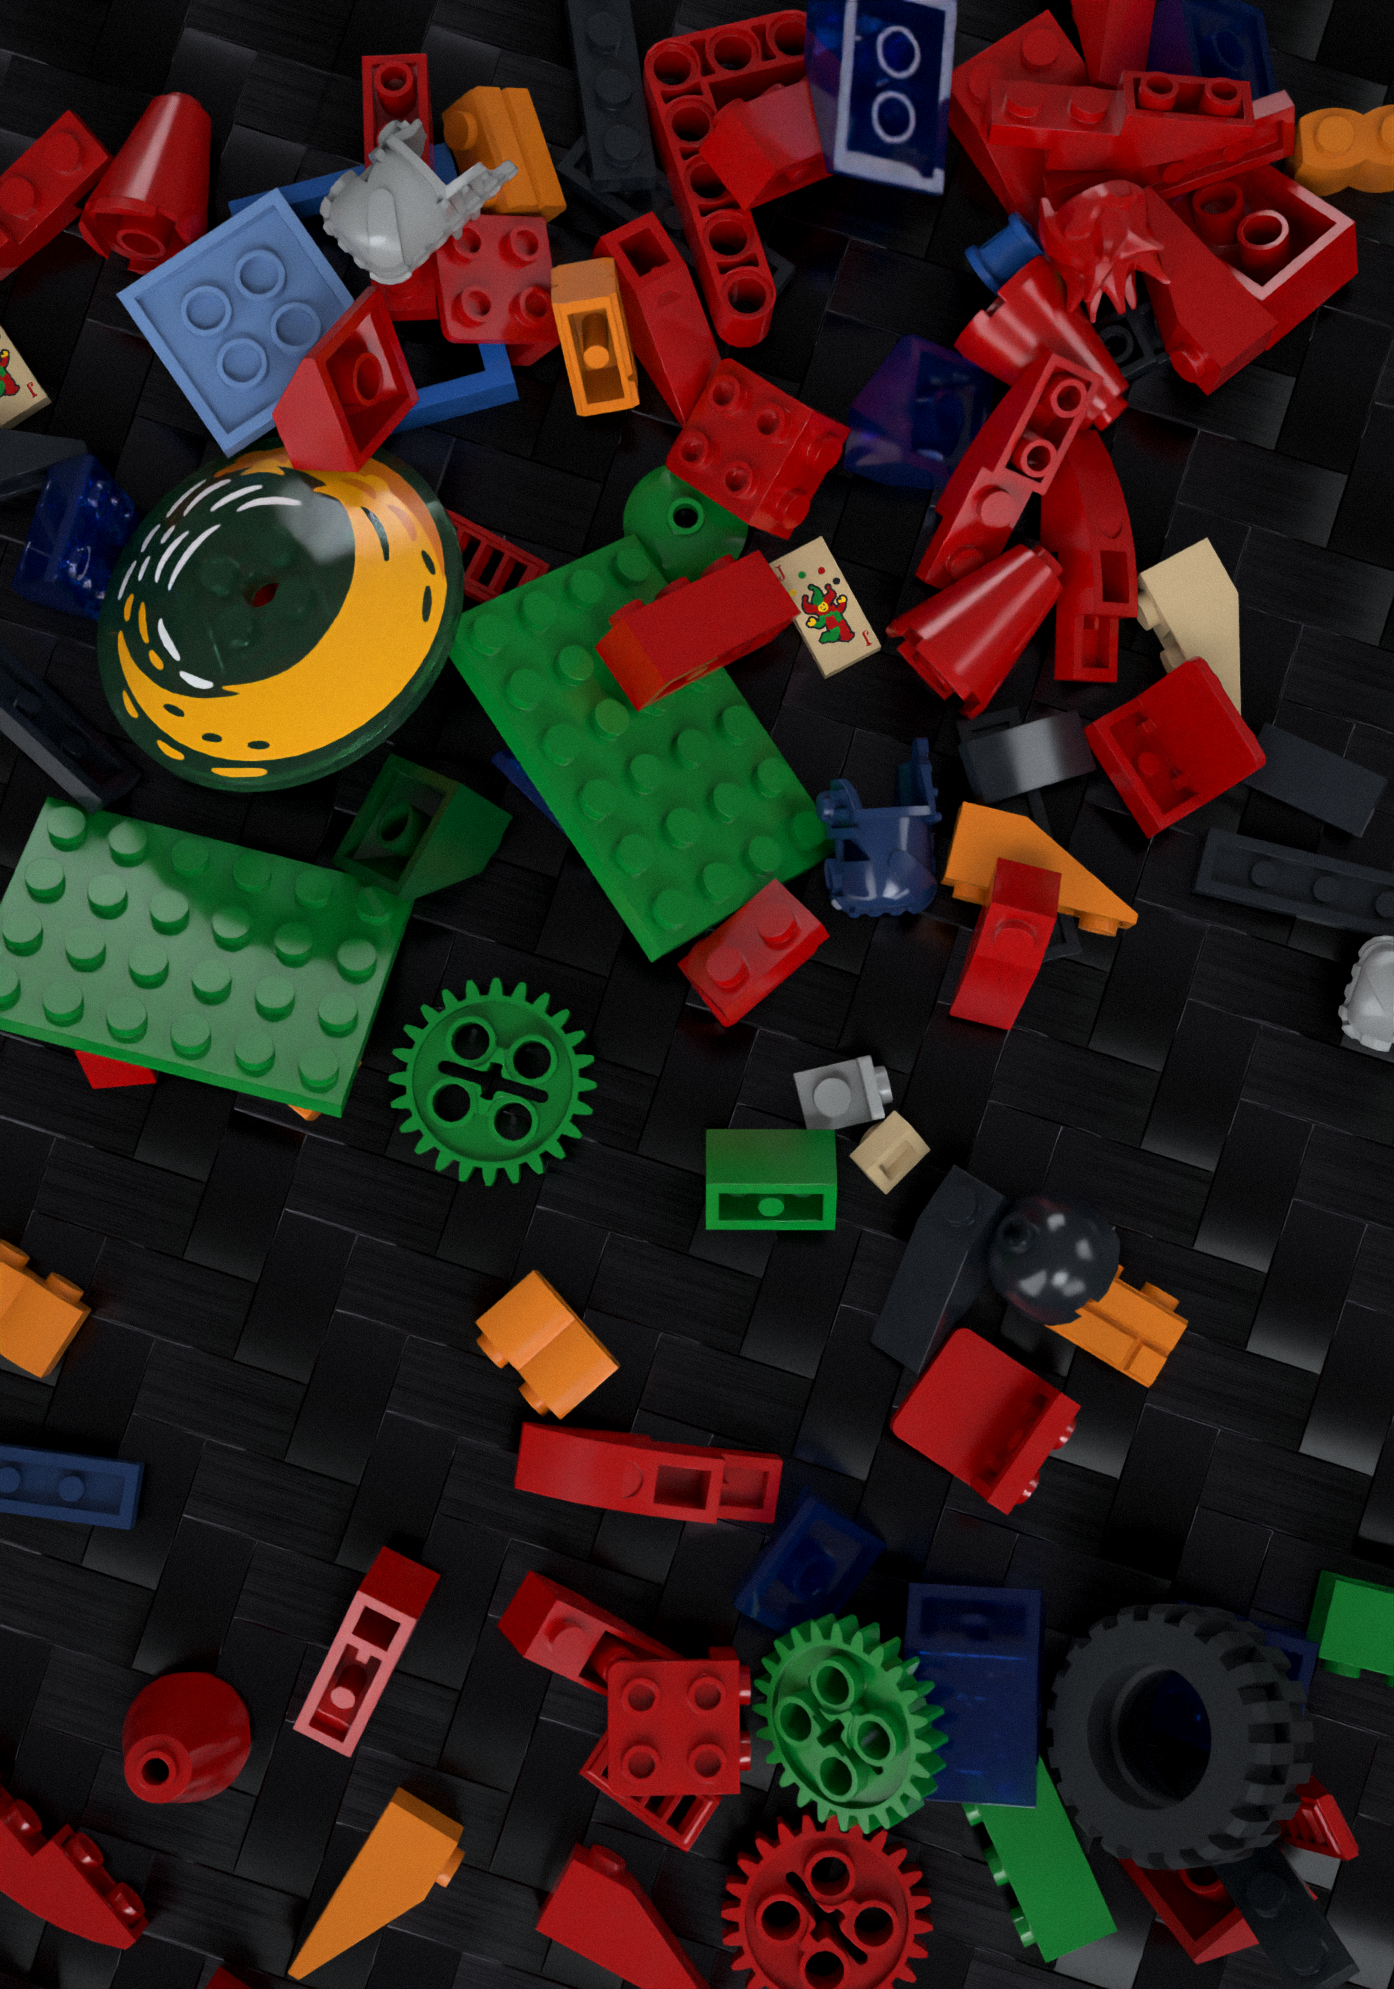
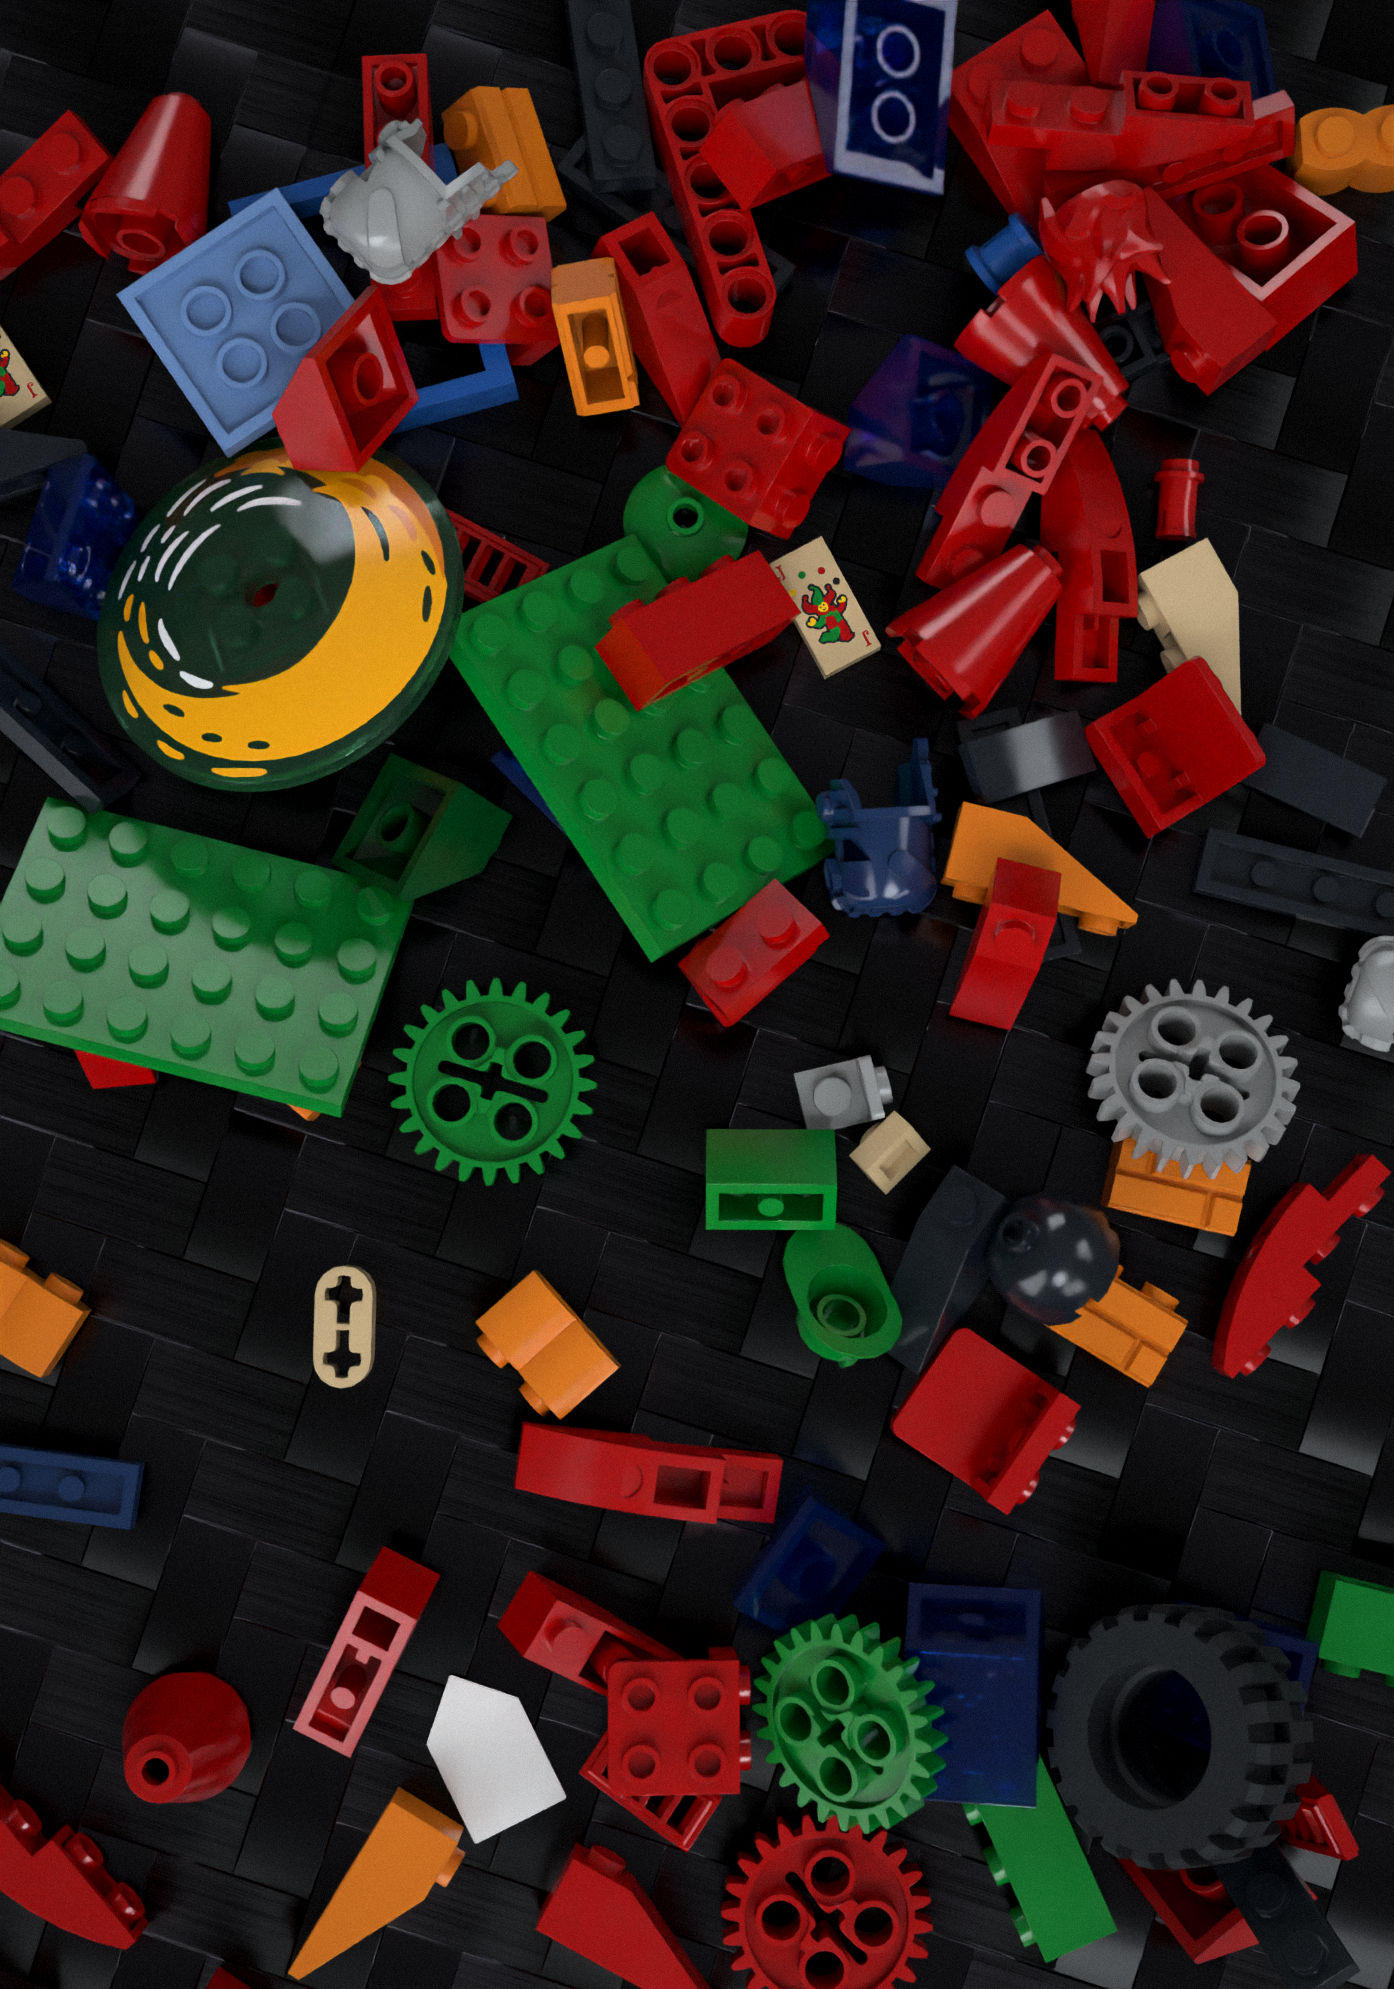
none -> tan beam [313,1264,376,1388]
none -> white sticker [427,1675,566,1843]
none -> green piece [783,1223,902,1368]
none -> light grey gear [1086,979,1300,1179]
none -> orange brick [1100,1136,1251,1236]
none -> red pin [1154,459,1205,541]
none -> red slope [1211,1154,1391,1379]

